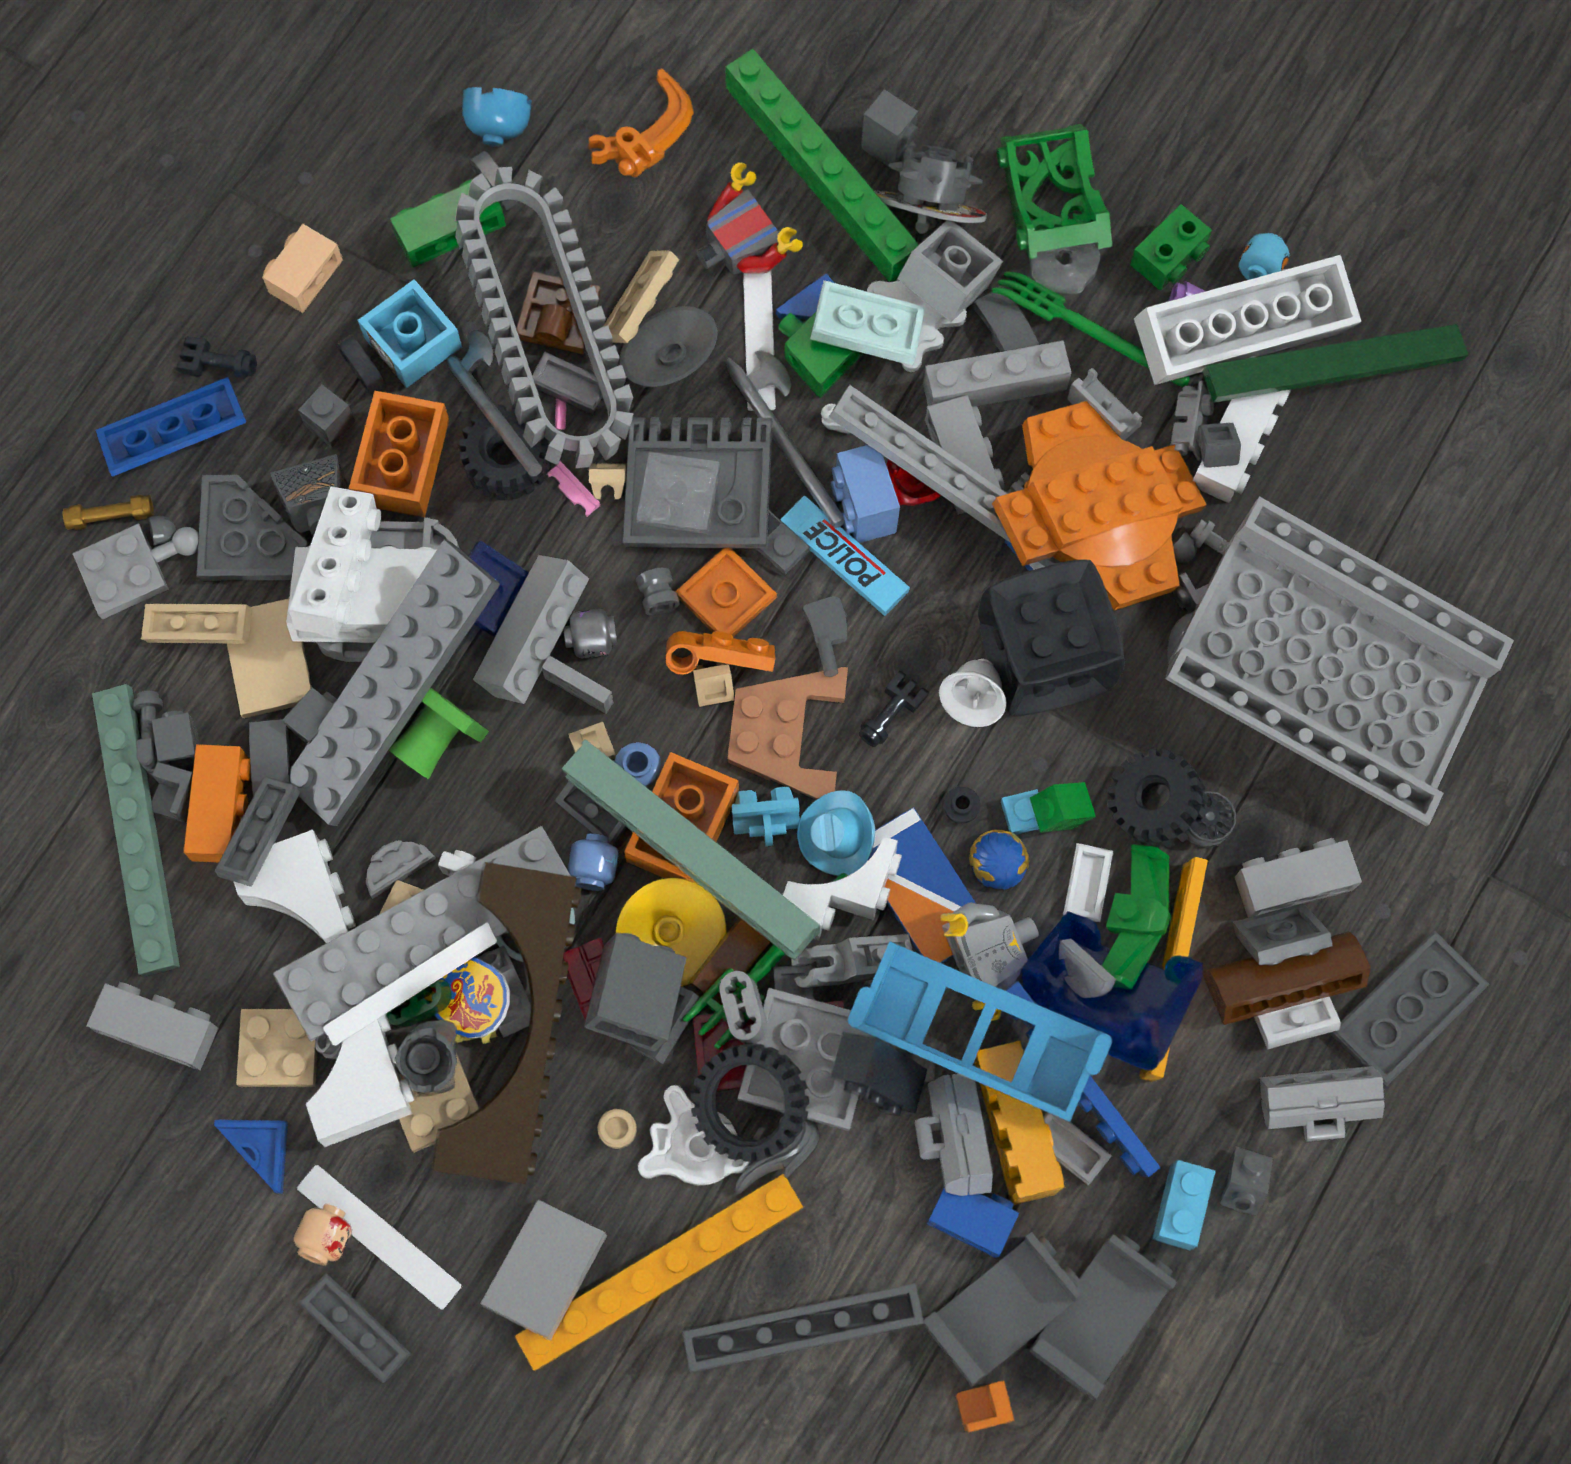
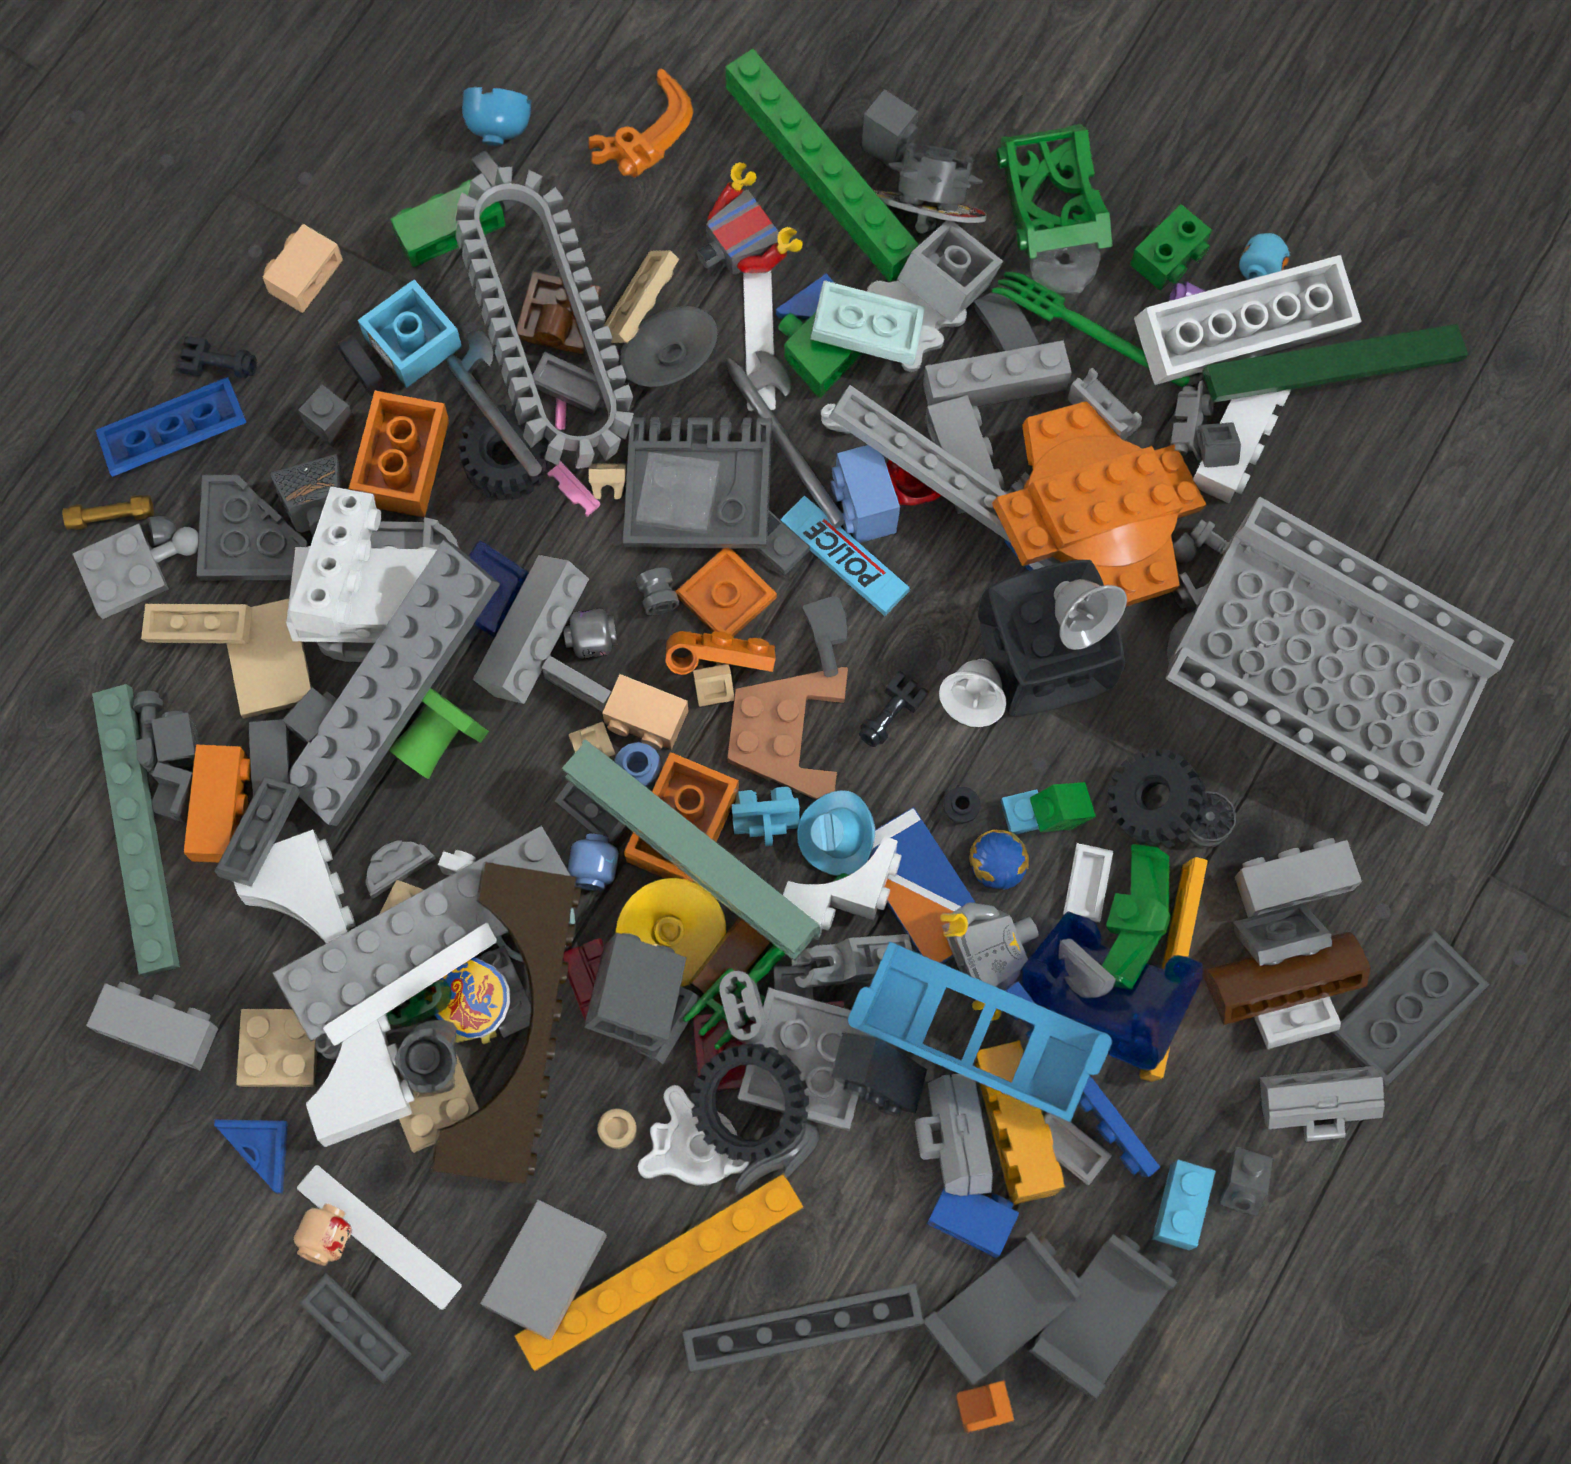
none -> light nougat brick [602,674,688,750]
none -> light grey hat [1054,580,1127,650]

